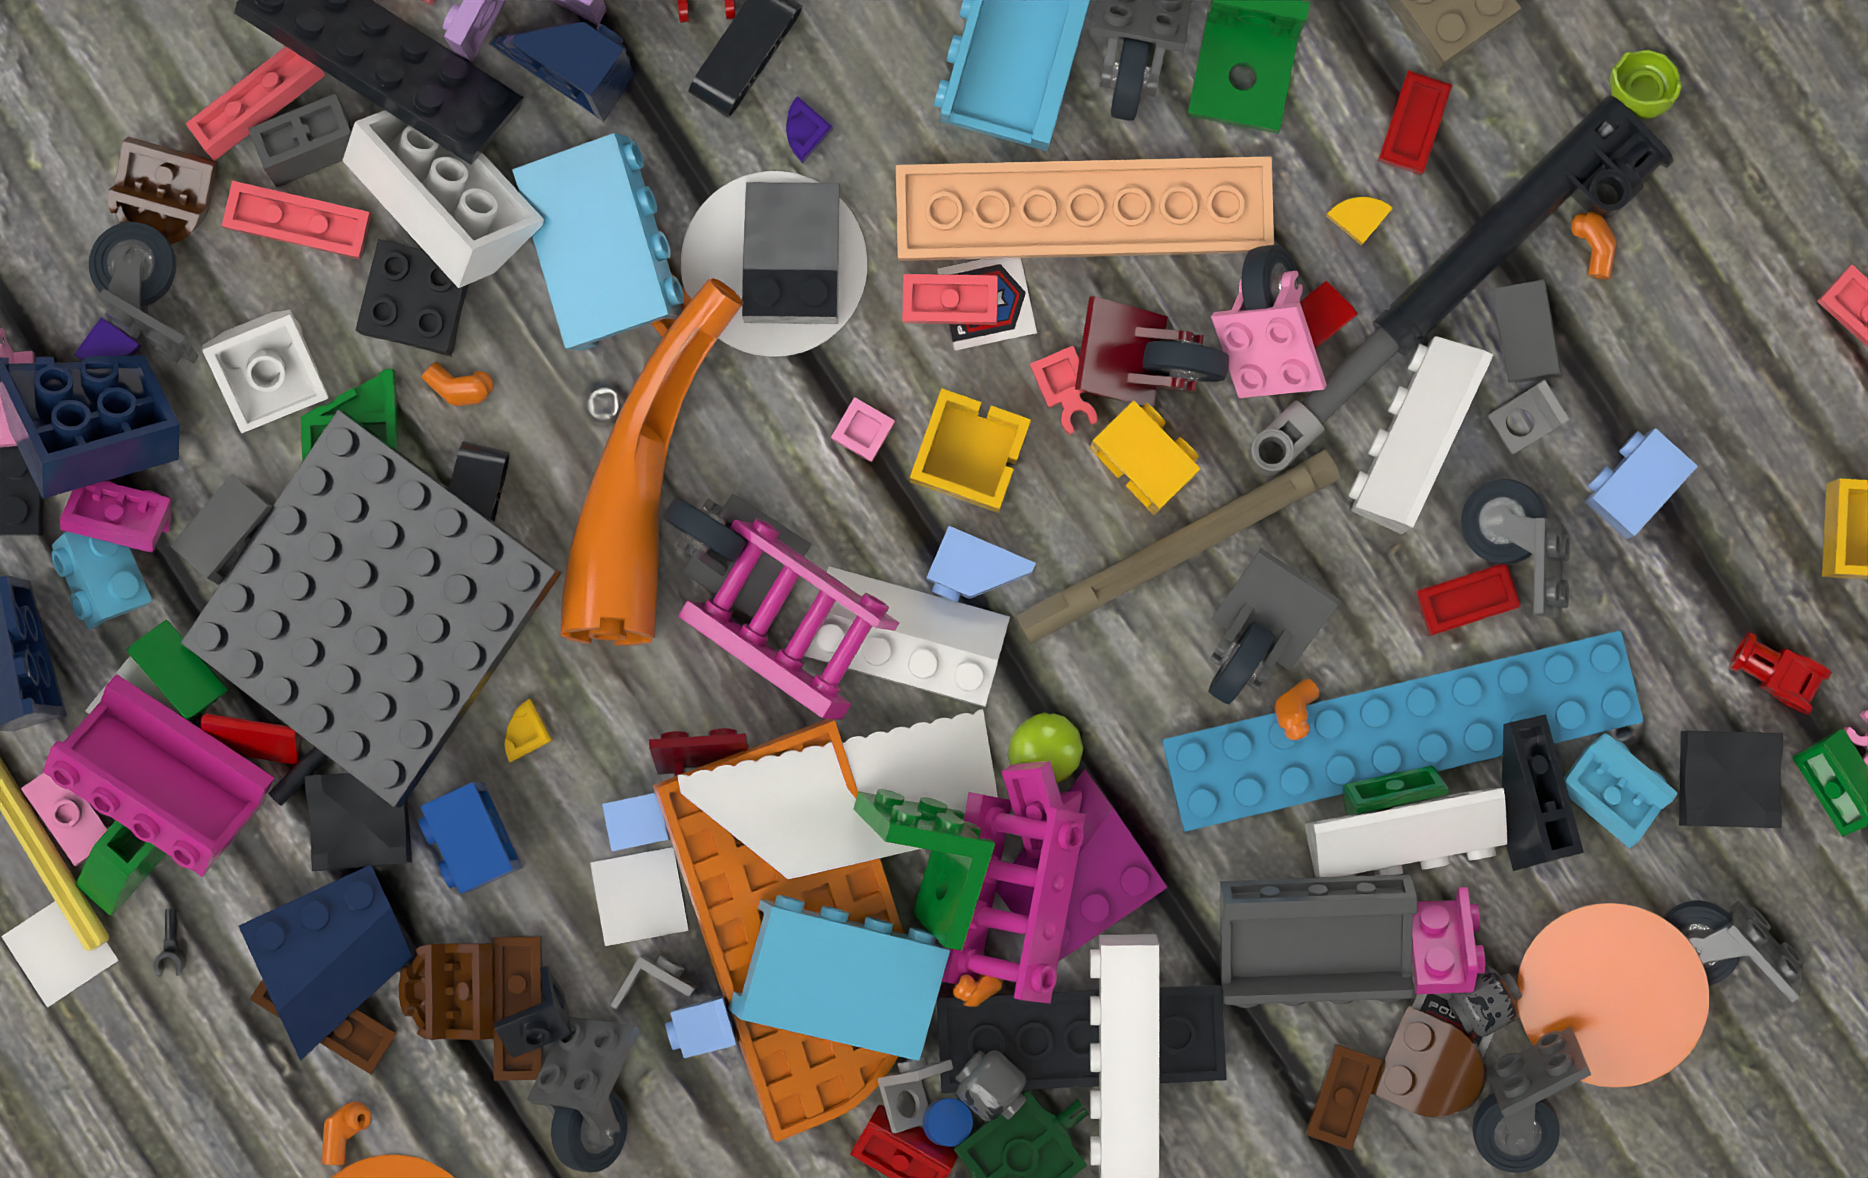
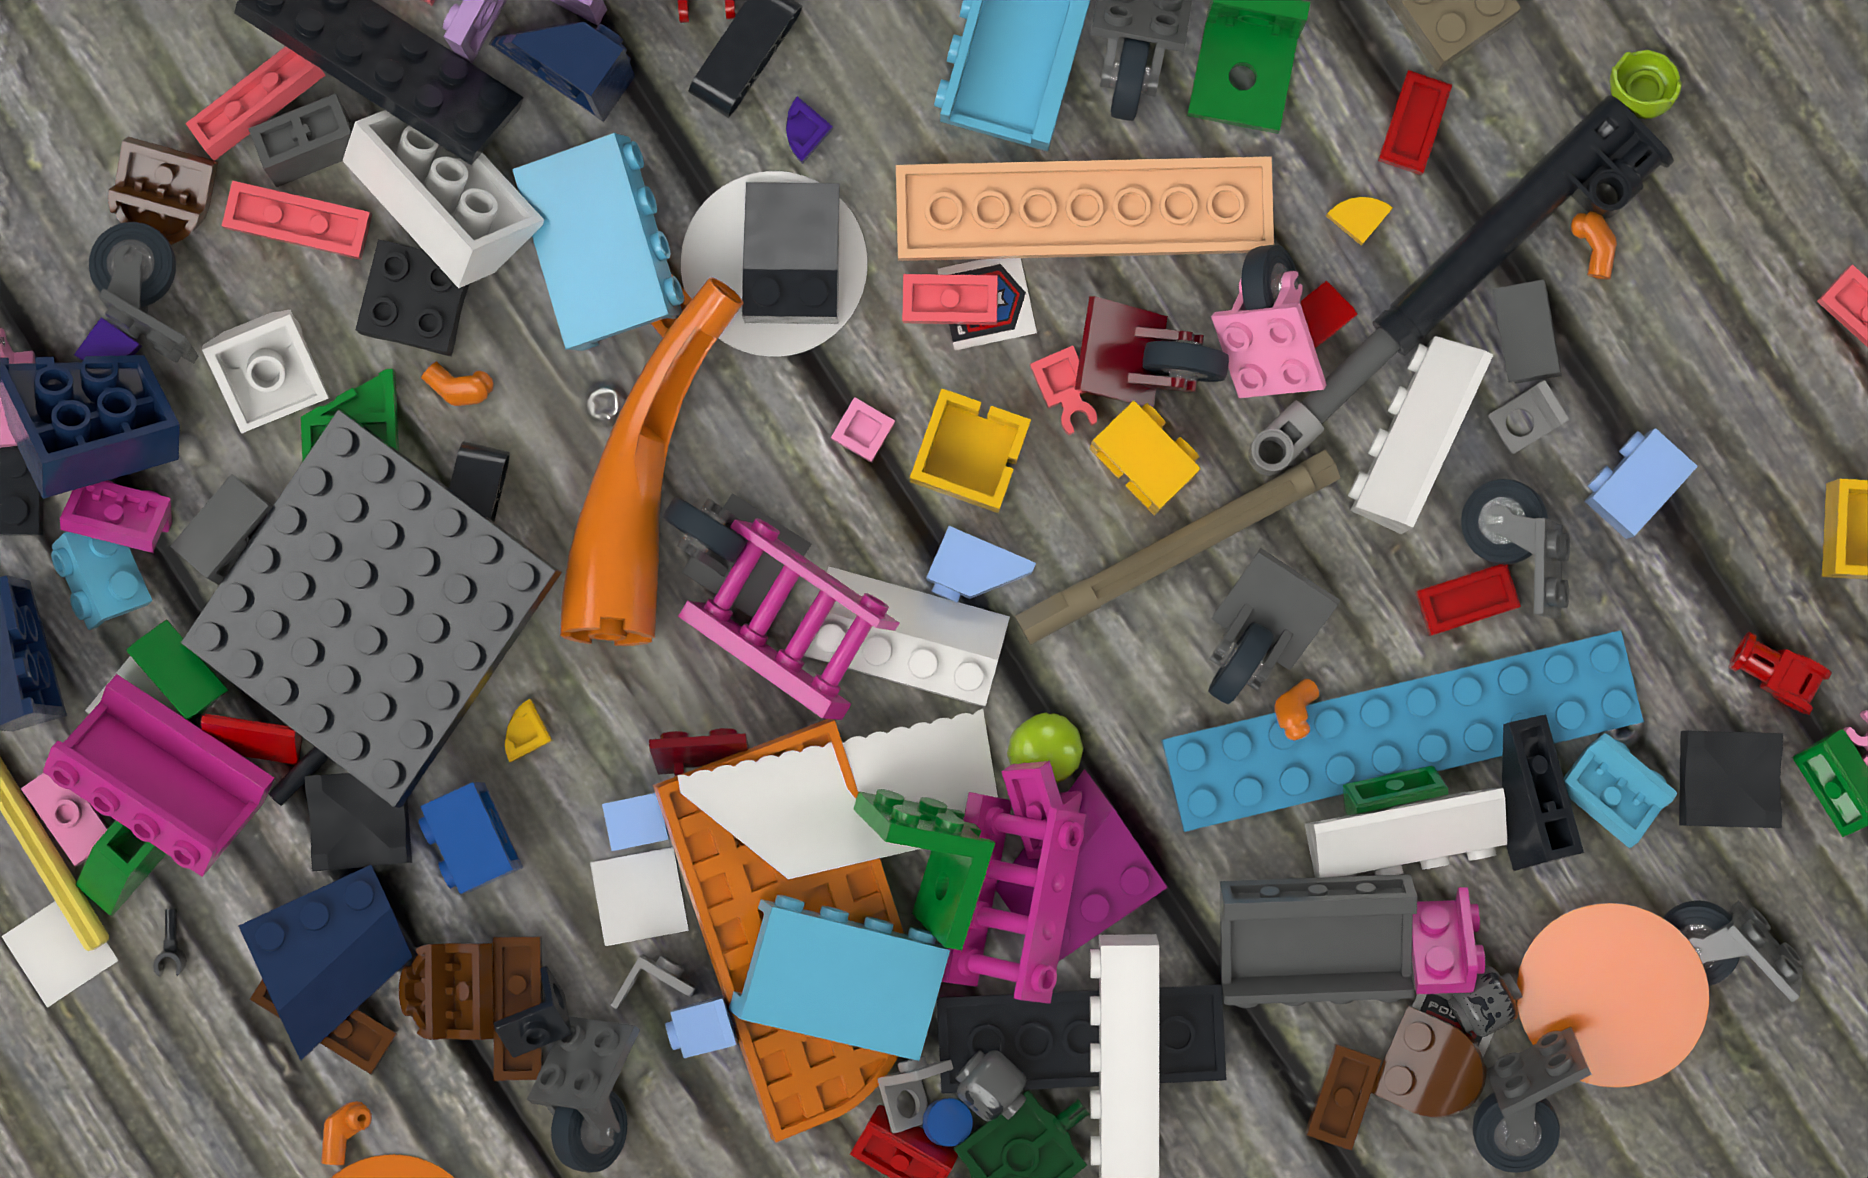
orange arm [953,974,1004,1007] -> none

